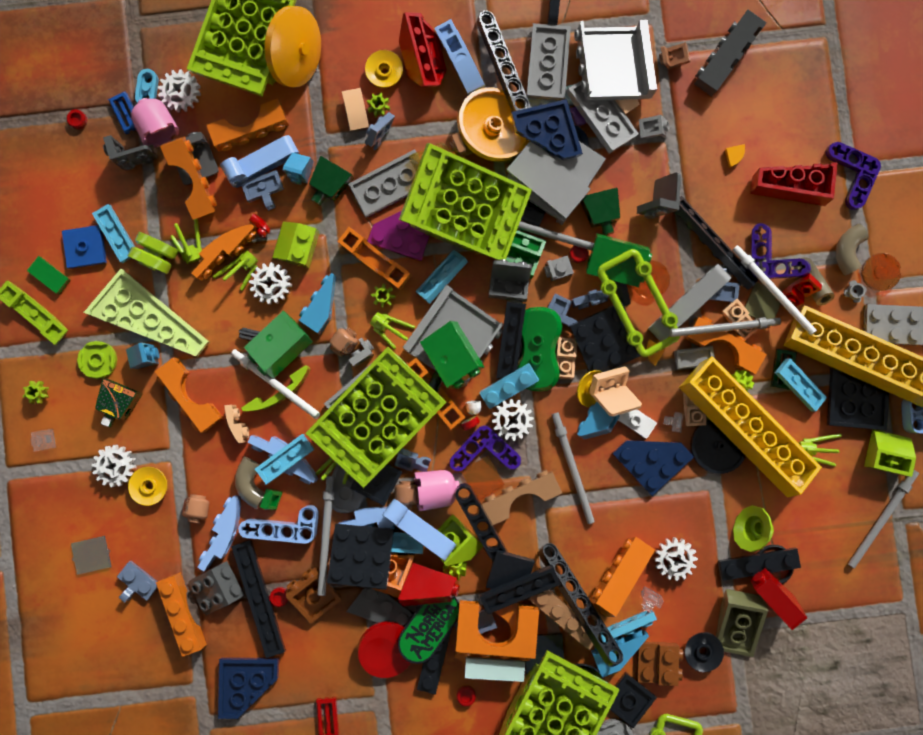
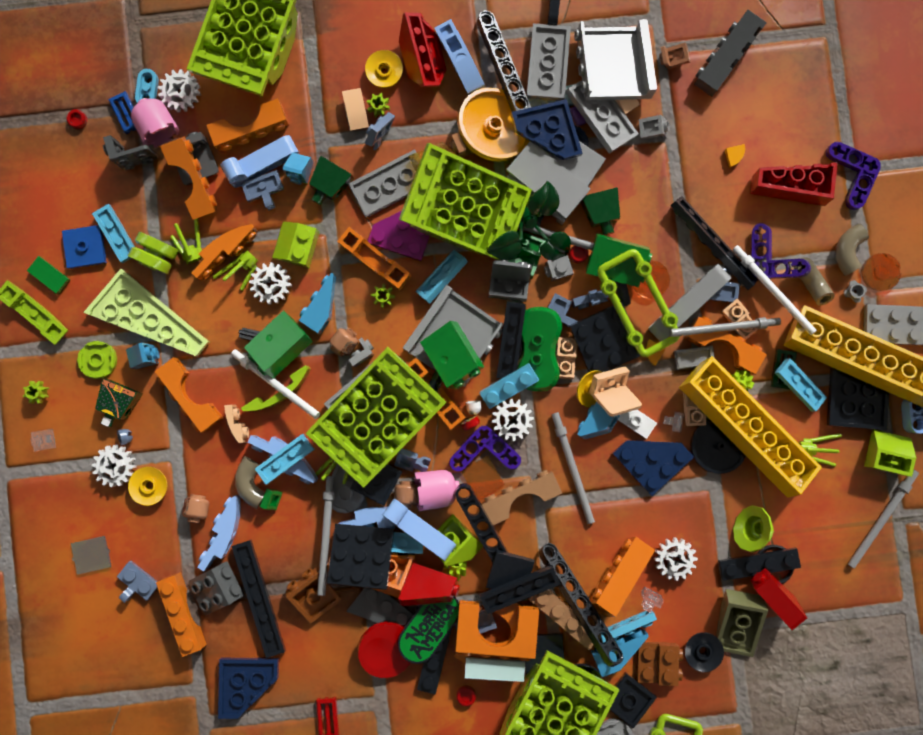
light blue beam [238,505,319,544] -> none
red arm [249,213,270,238] -> none
light orange dish [265,6,321,87] -> none
red tile [269,587,289,607] -> none
lime plant [370,312,415,349] -> none
dark grey bracket [637,172,681,219] -> none
olive piece [745,282,781,320] -> none
red slope [776,273,822,307] -> none
none -> sand blue hinge [117,429,133,445]
none -> dark green plant [487,181,571,260]

